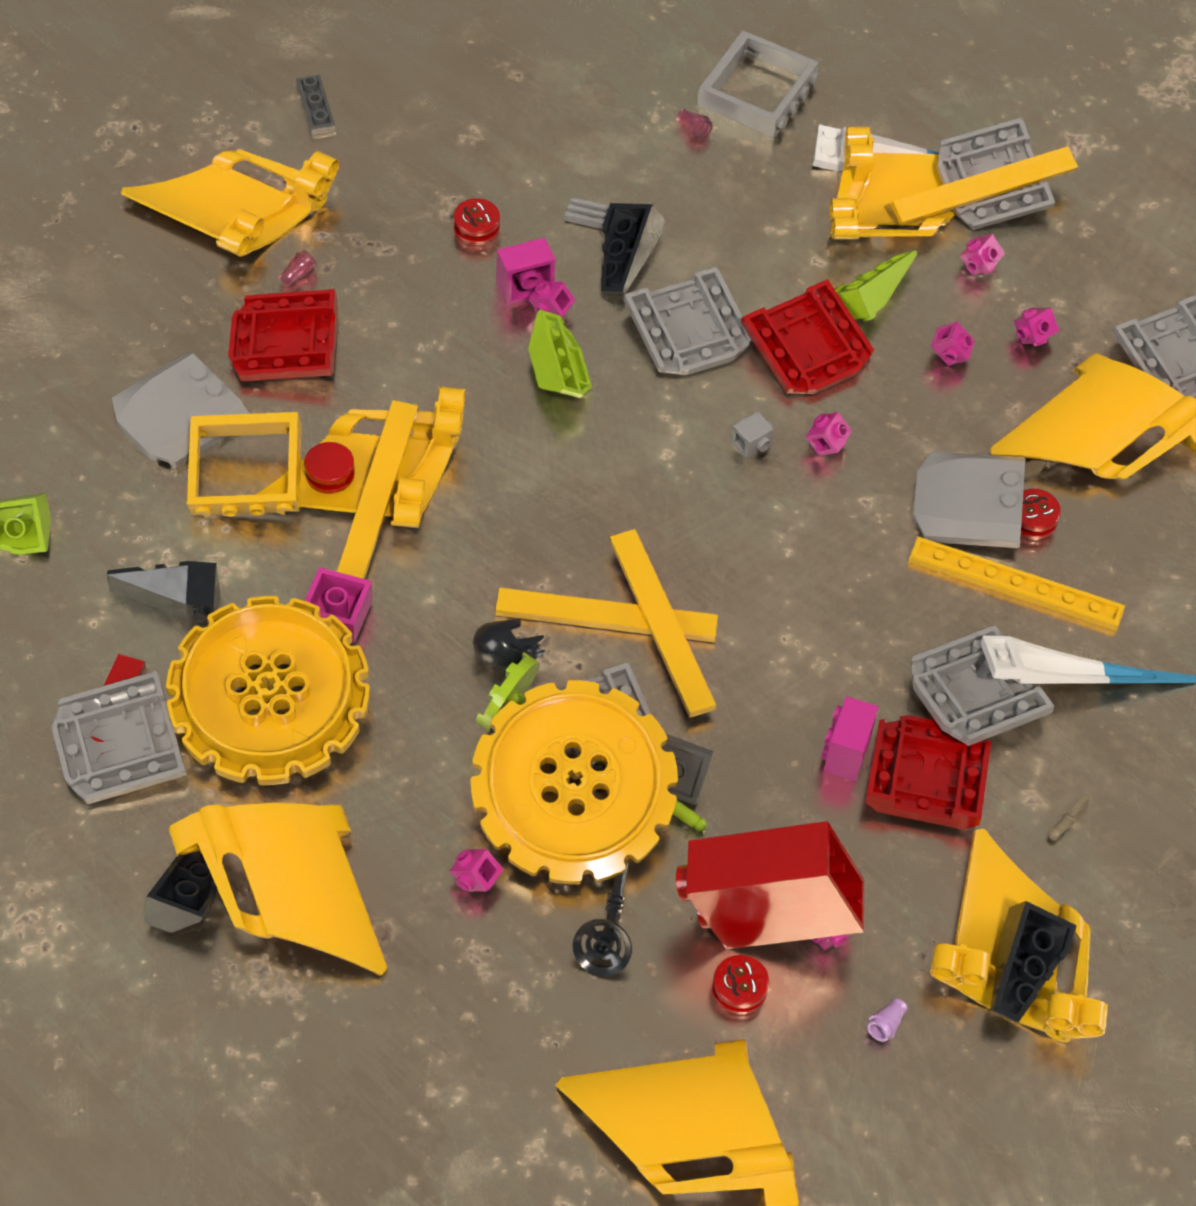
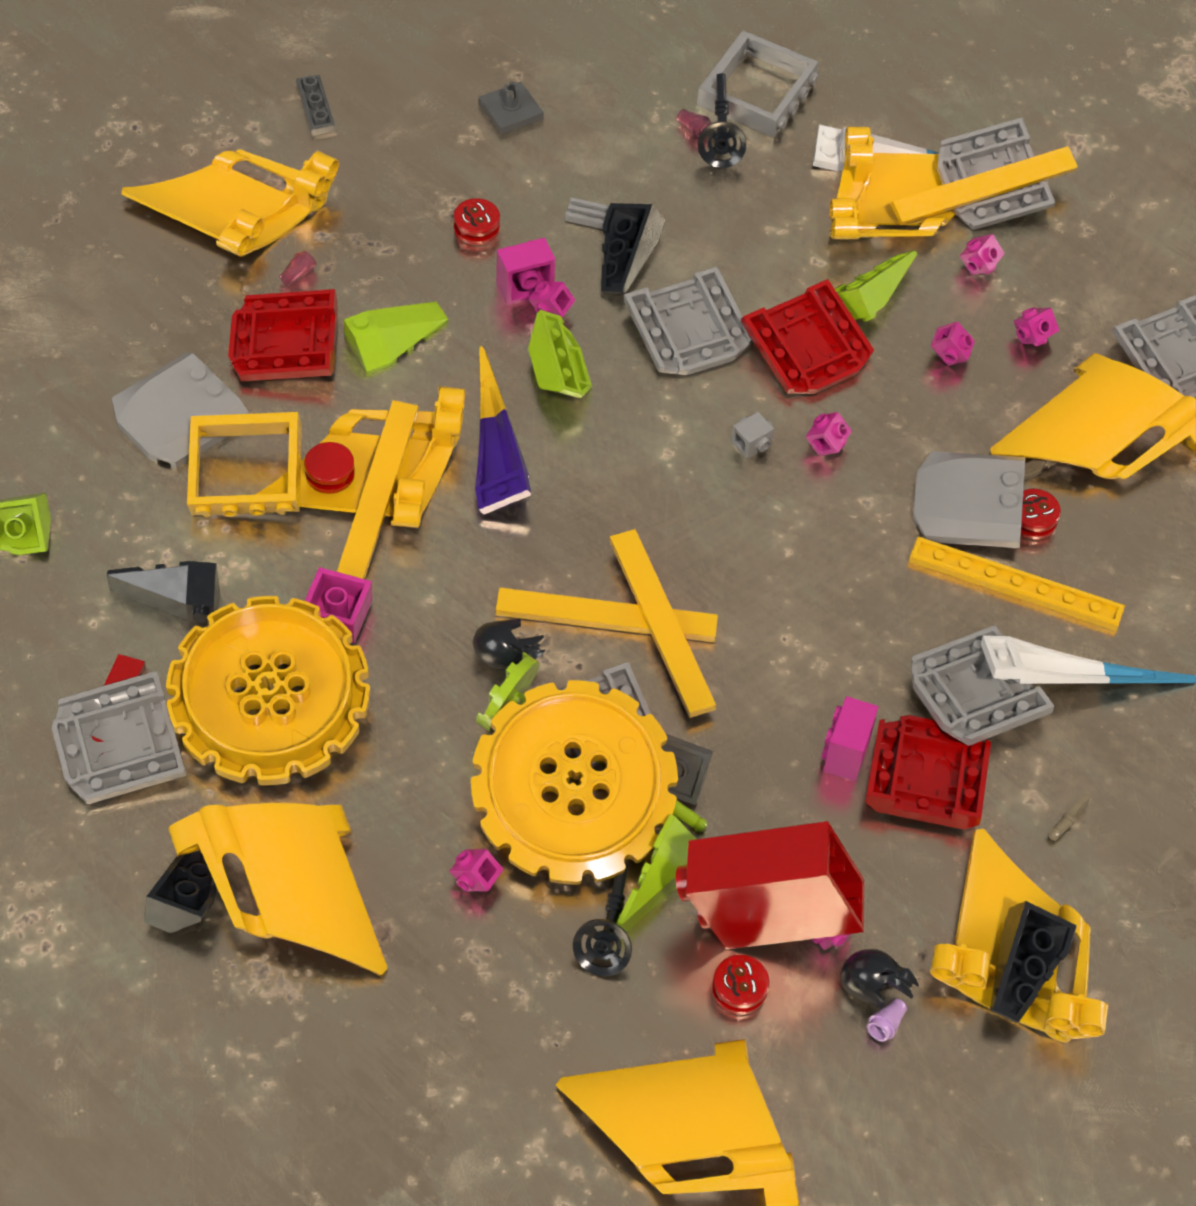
none -> lime wedge [344,301,448,375]
none -> dark purple plate [475,346,532,515]
none -> dark grey tile [479,82,544,135]
none -> lime wedge [617,814,696,932]
none -> black dish [698,73,747,168]
none -> black helmet [840,949,919,1008]

